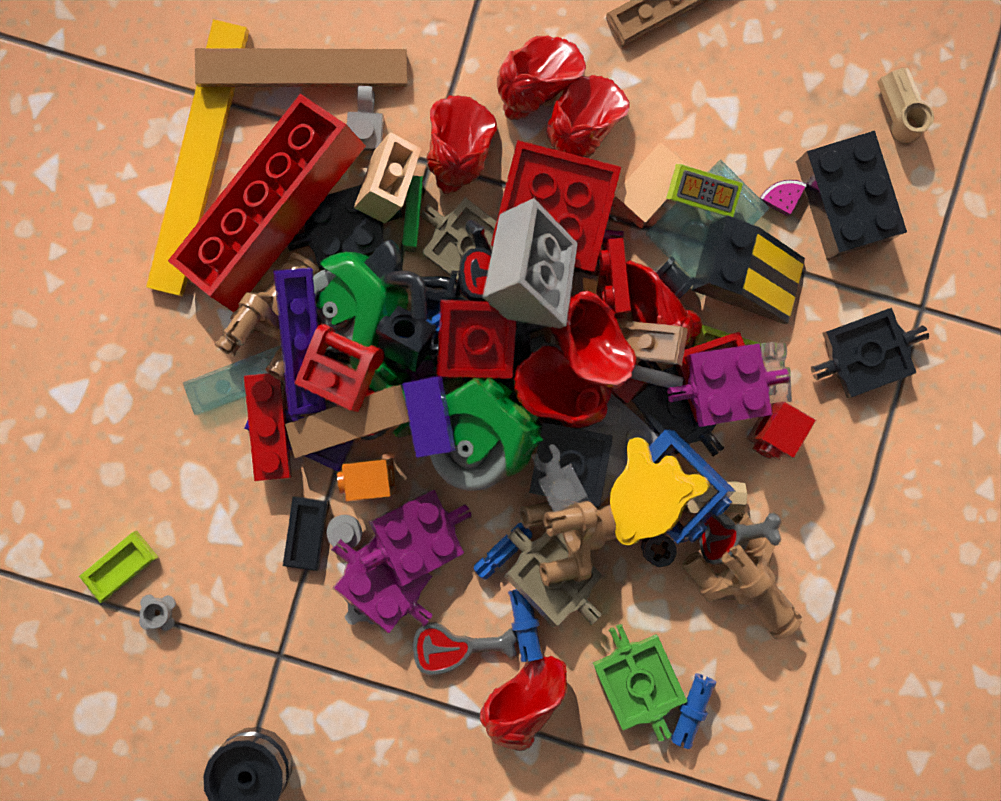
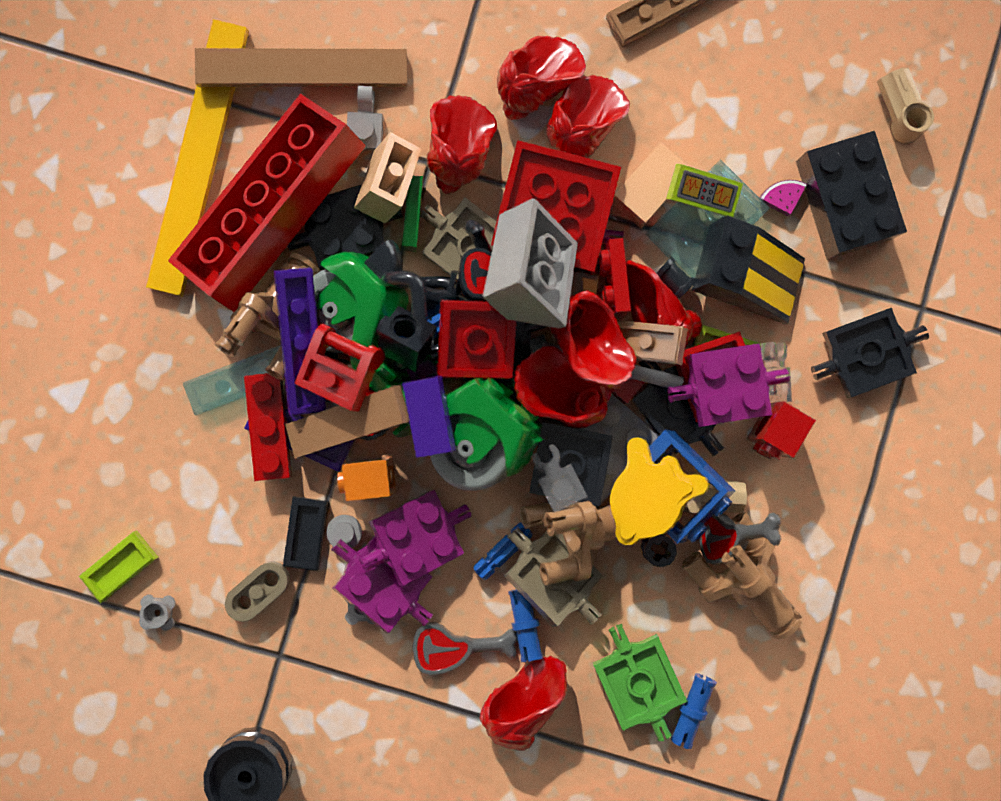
none -> dark tan plate [225,561,290,622]

